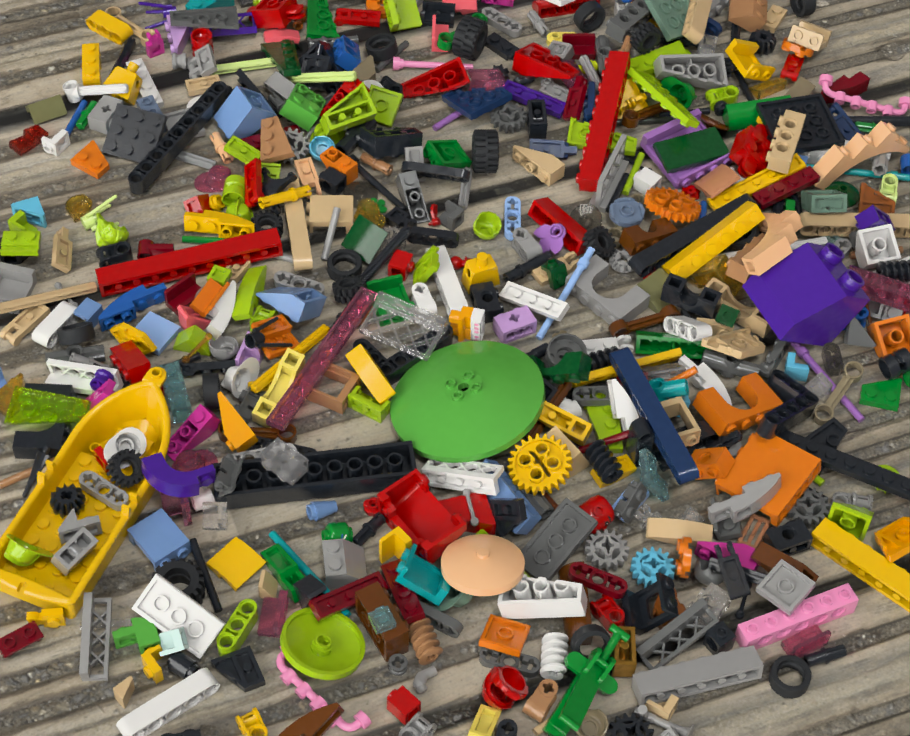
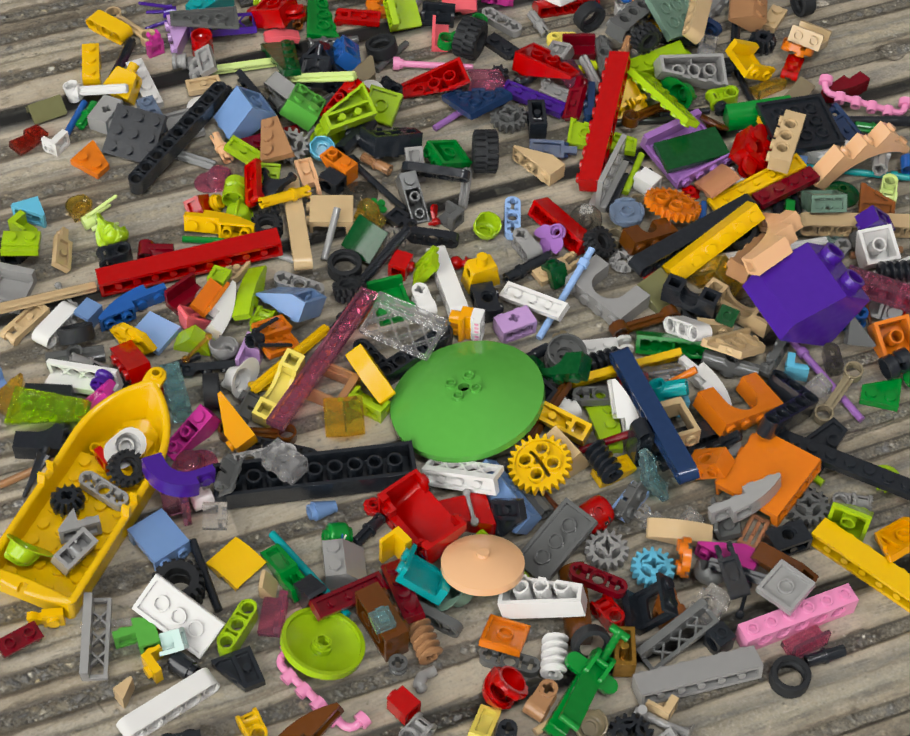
none -> clear yellow slope [323,395,365,437]

